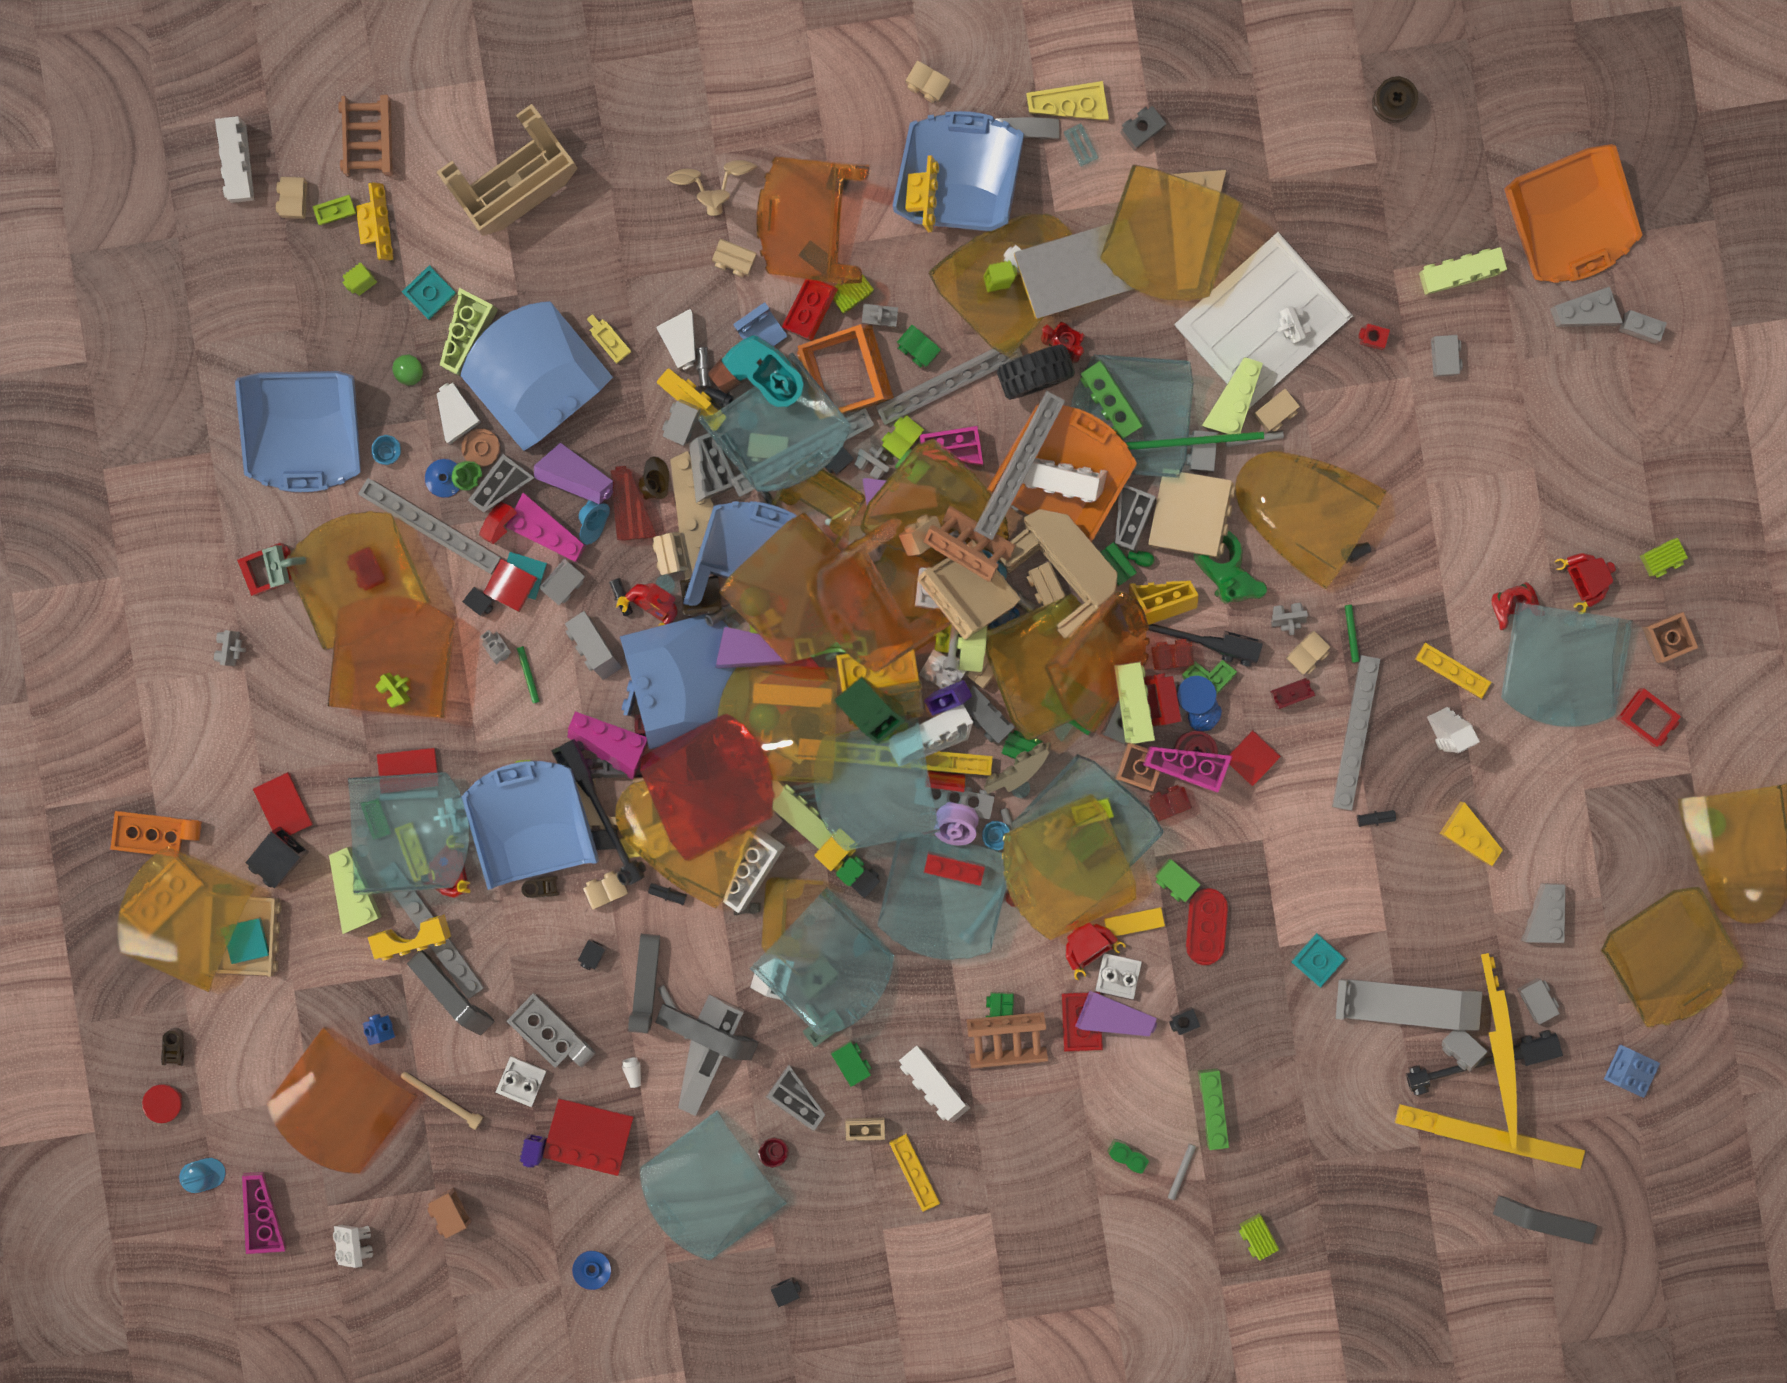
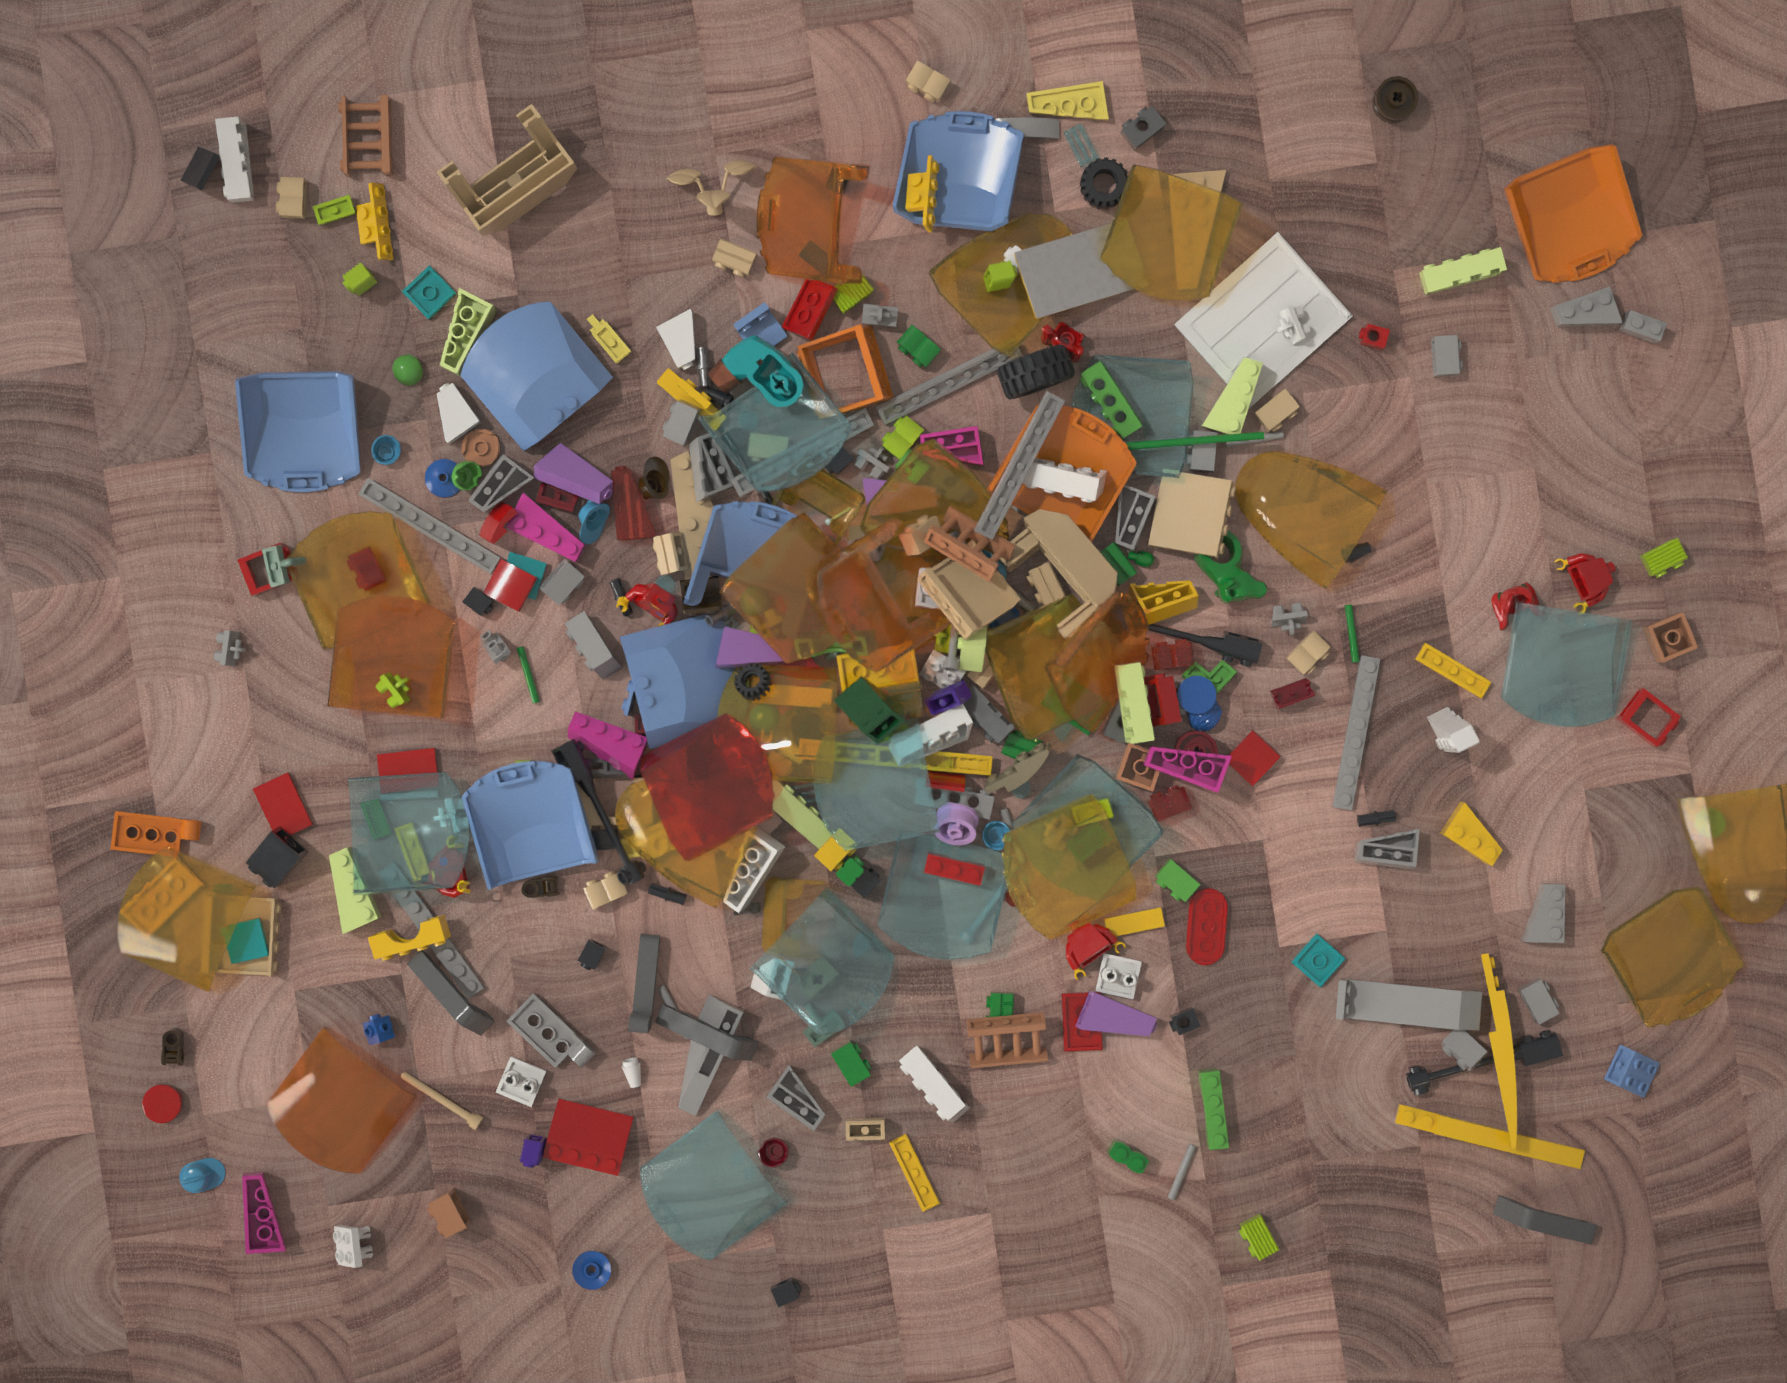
none -> black tile [180,146,220,190]
none -> dark red hinge [535,482,579,513]
none -> black tyre [734,663,772,701]
none -> black tyre [1080,157,1130,209]
none -> light grey wedge [1355,829,1420,869]

